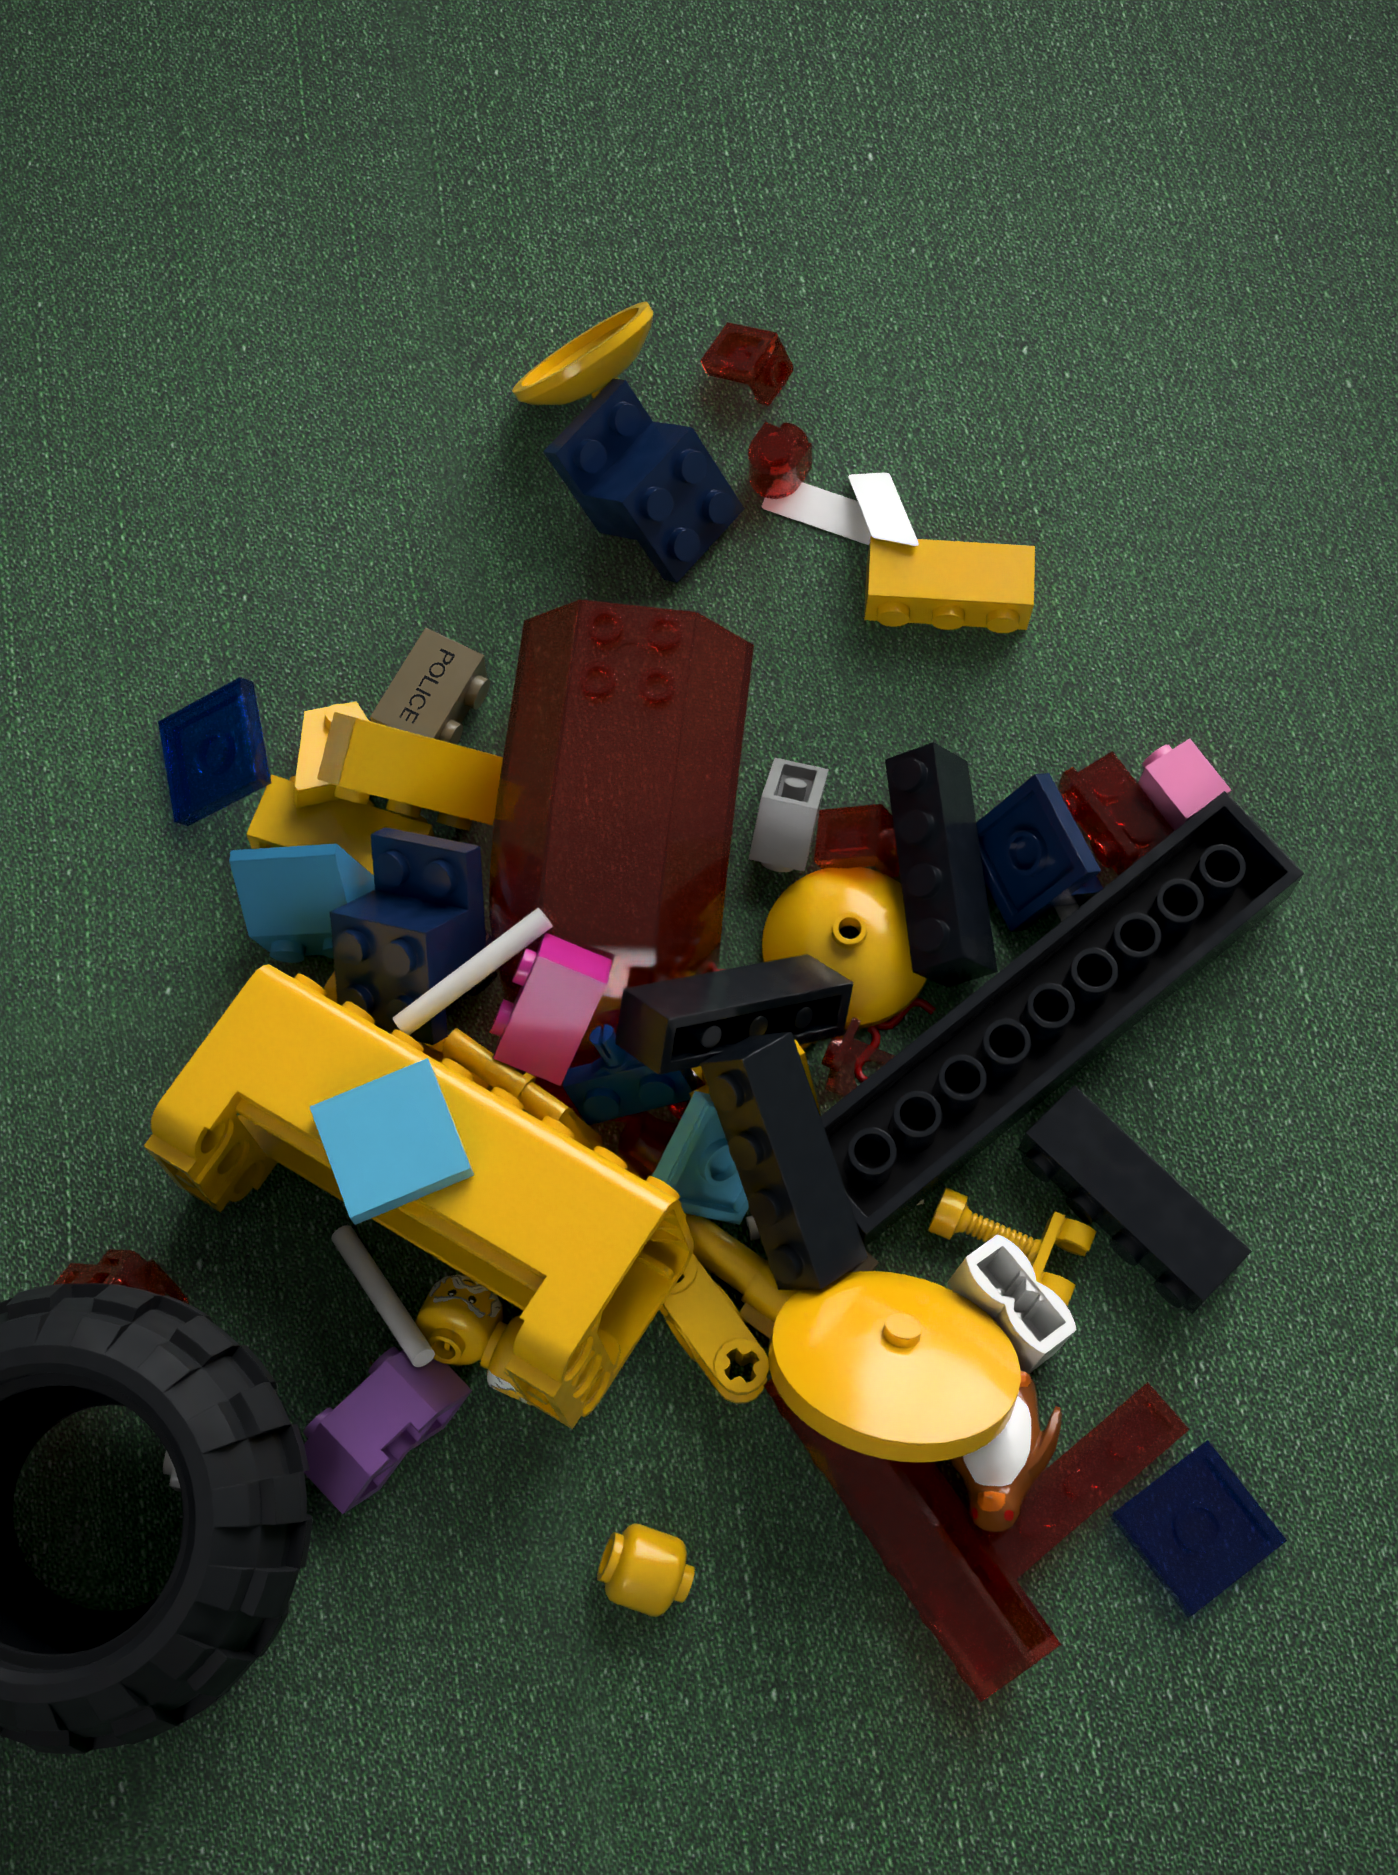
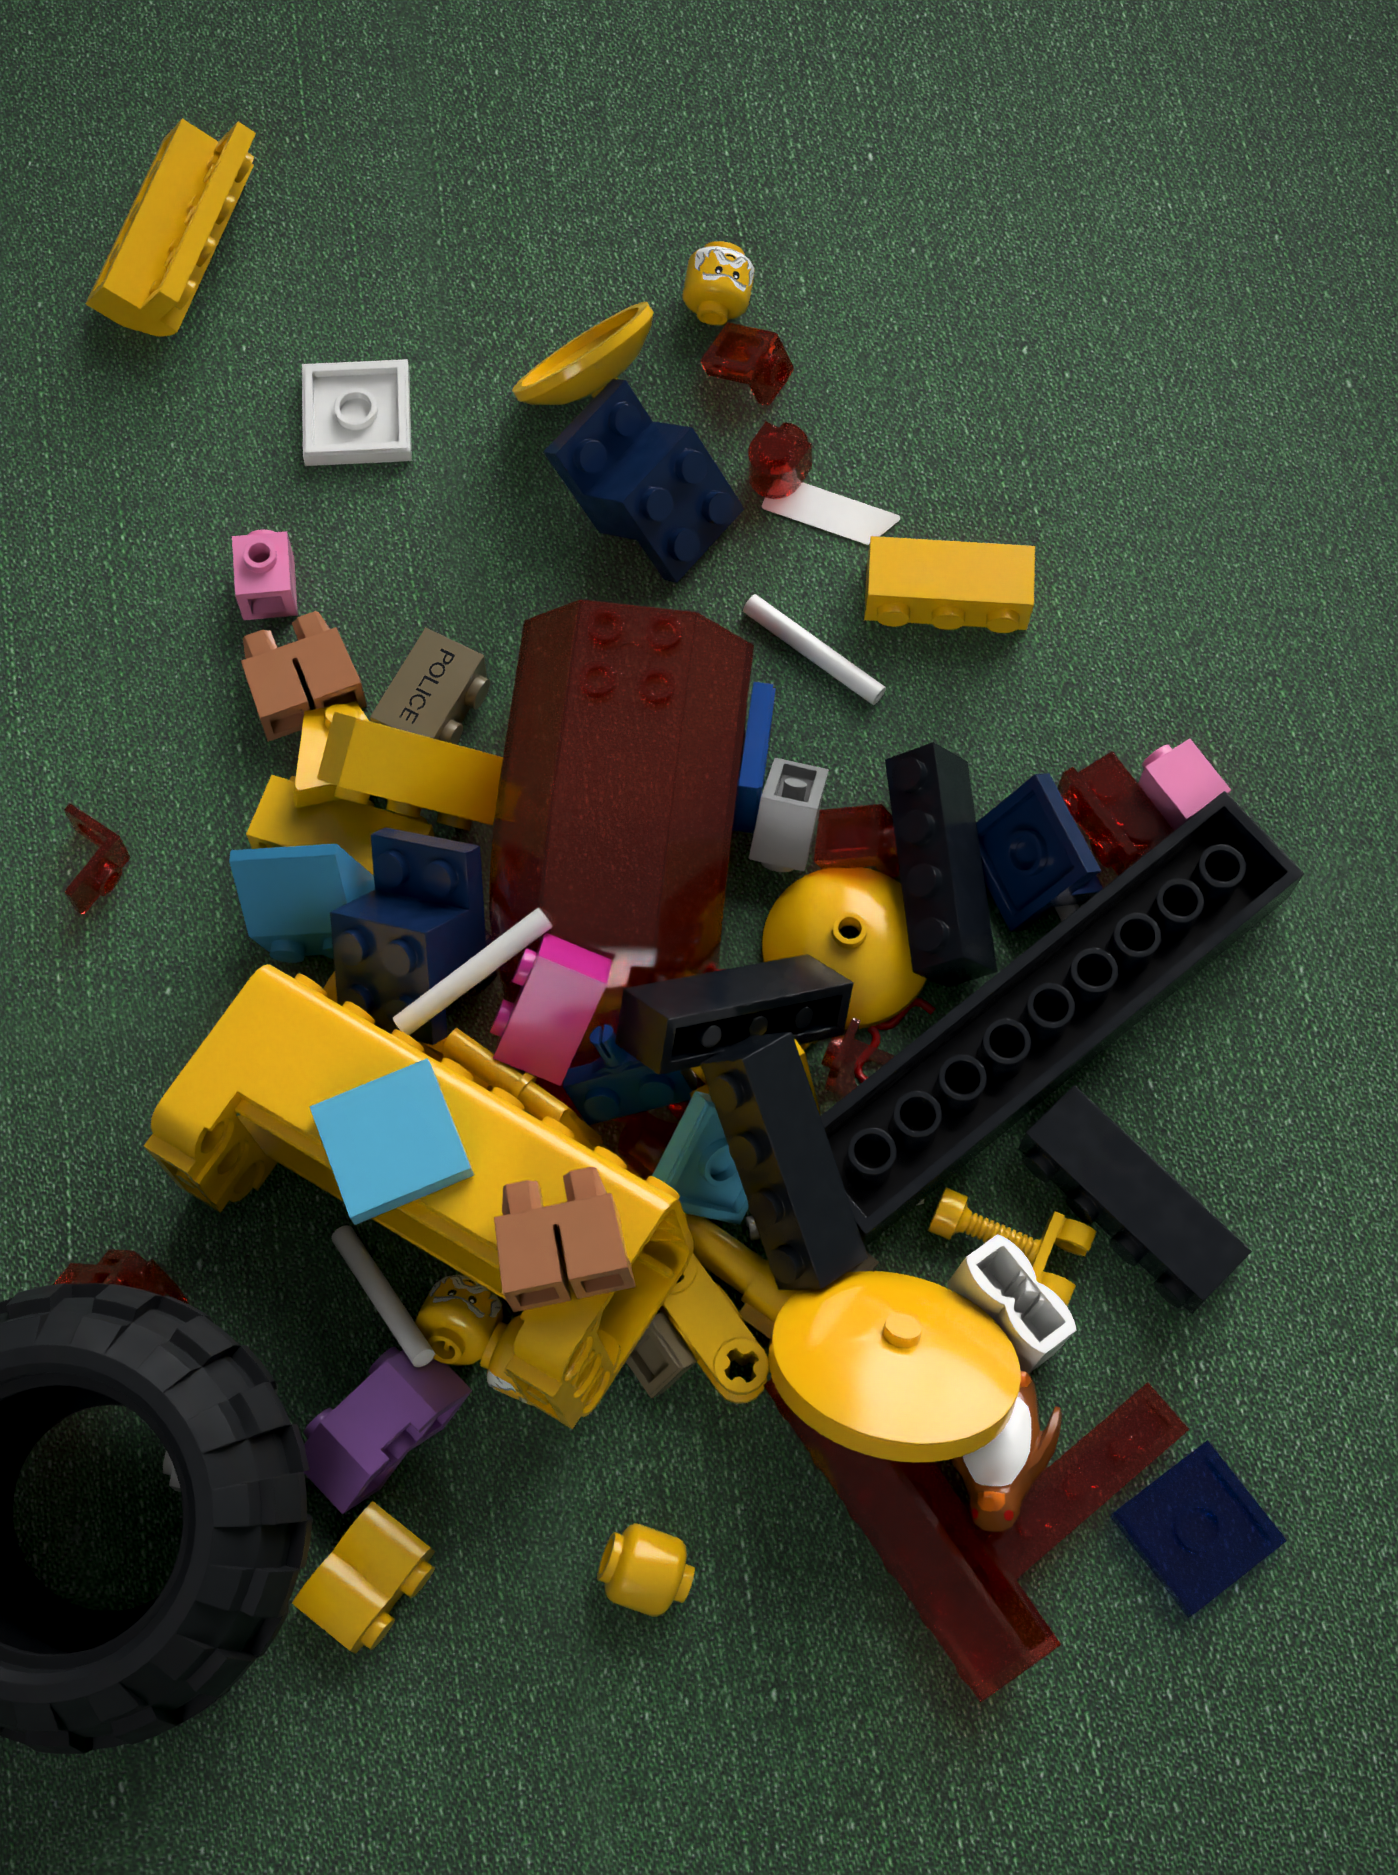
clear blue tile [158,677,271,826] -> none
white sticker [848,473,919,546] -> none
none -> clear red bracket [64,803,131,915]
none -> yellow brick [86,118,256,337]
none -> bright pink brick [232,529,298,620]
none -> nougat hips [241,611,367,742]
none -> yellow brick [292,1501,435,1654]
none -> white tile [302,359,412,466]
none -> nougat hips [494,1167,636,1312]
none -> dark tan tile [626,1312,697,1399]
none -> yellow head [682,241,755,325]
none -> blue tile [734,681,776,833]
none -> white piece [743,594,886,705]

